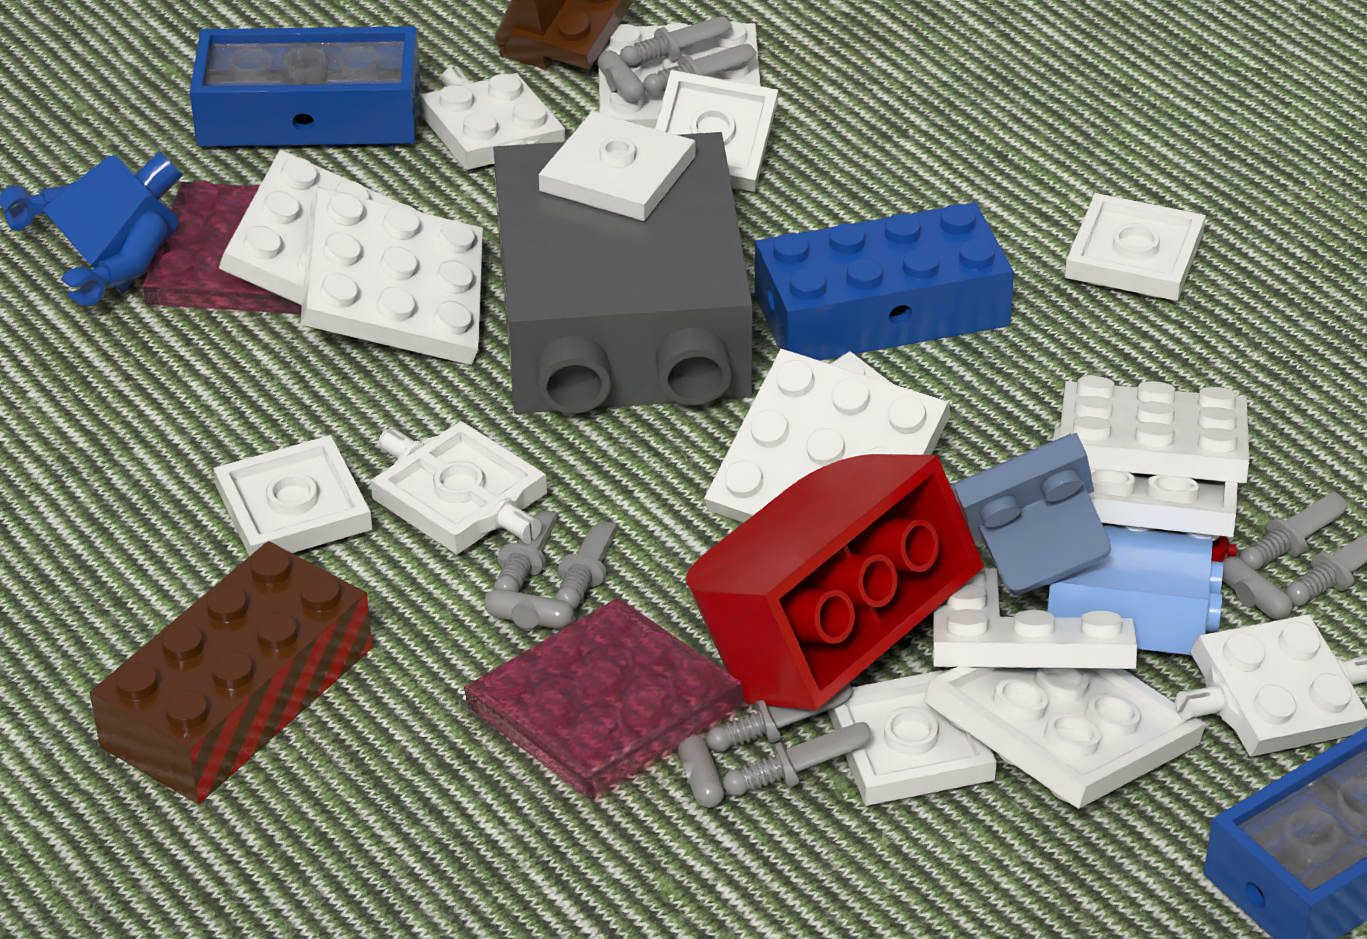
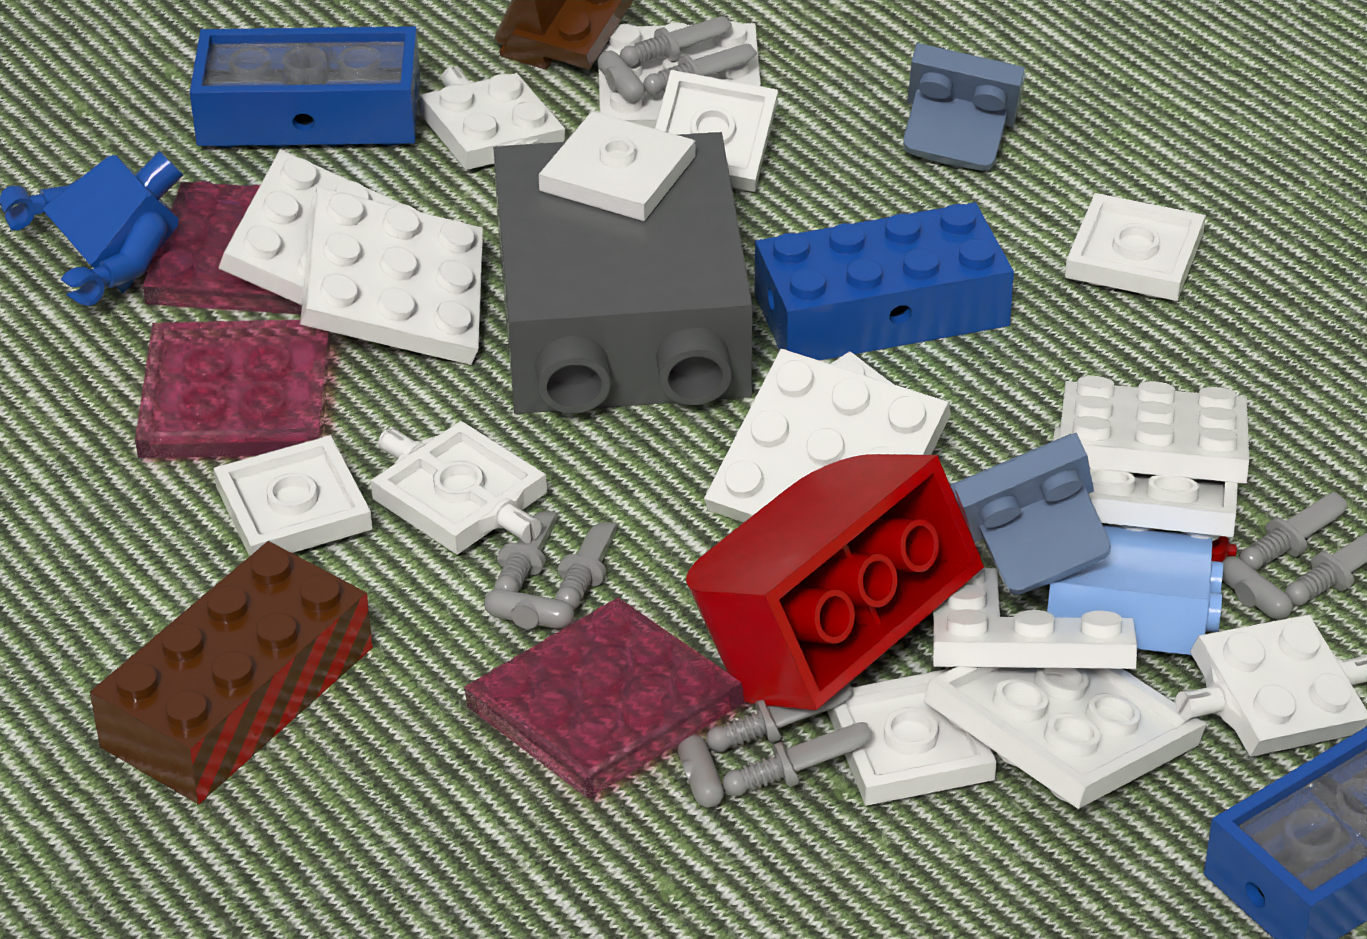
none -> clear pink plate [135,320,331,459]
none -> sand blue piece [903,43,1025,171]

